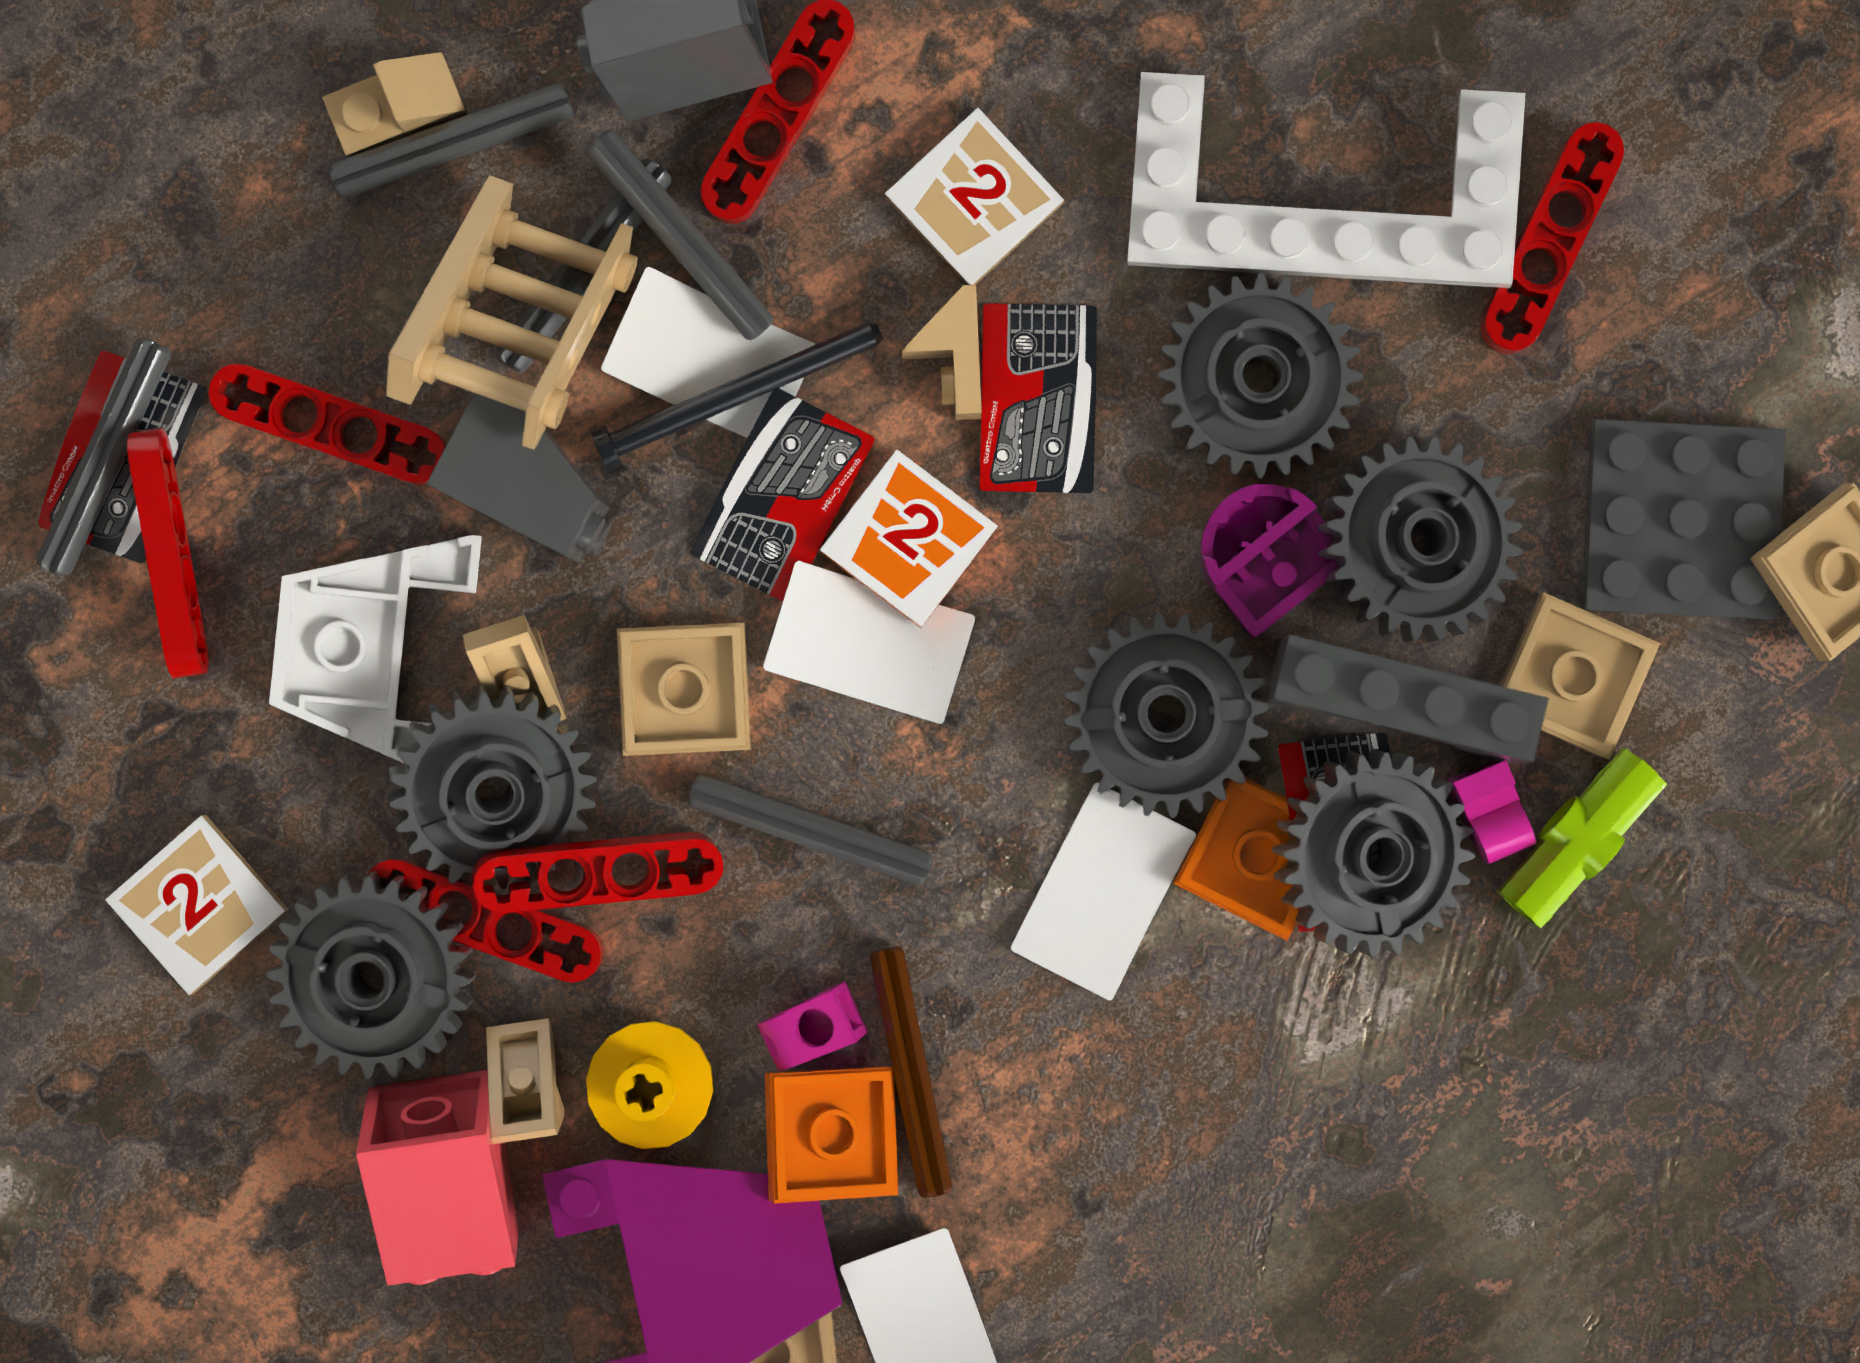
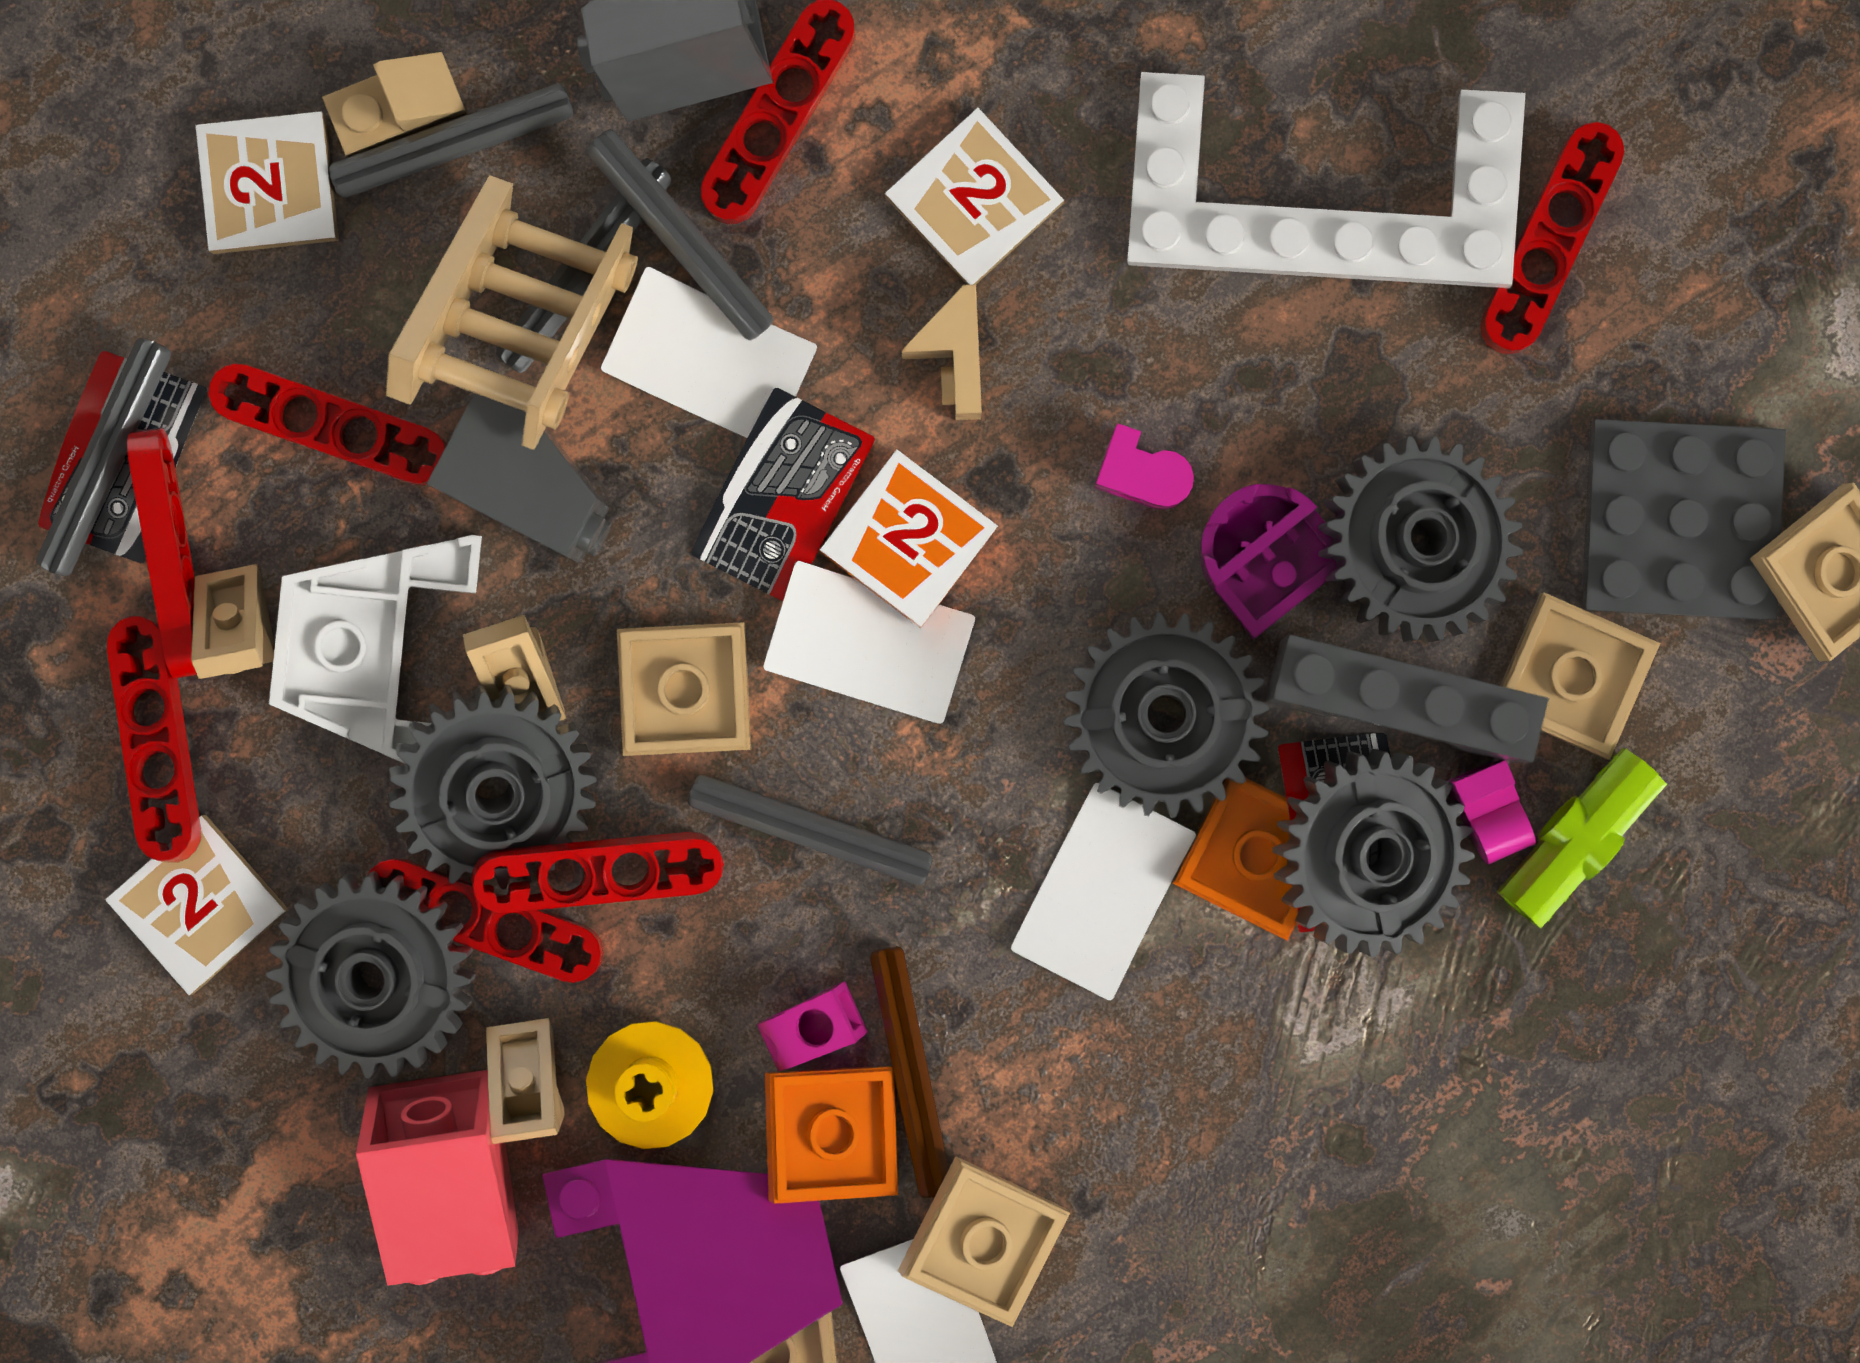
black bar [590,322,883,472] -> none
sticker [980,303,1097,493] -> none
dark grey gear [1156,273,1363,480] -> none
none -> red beam [107,616,201,863]
none -> tan slope [191,564,275,679]
none -> tile [196,111,339,254]
none -> tan tile [898,1156,1070,1327]
none -> dark pink leg [1094,423,1194,510]

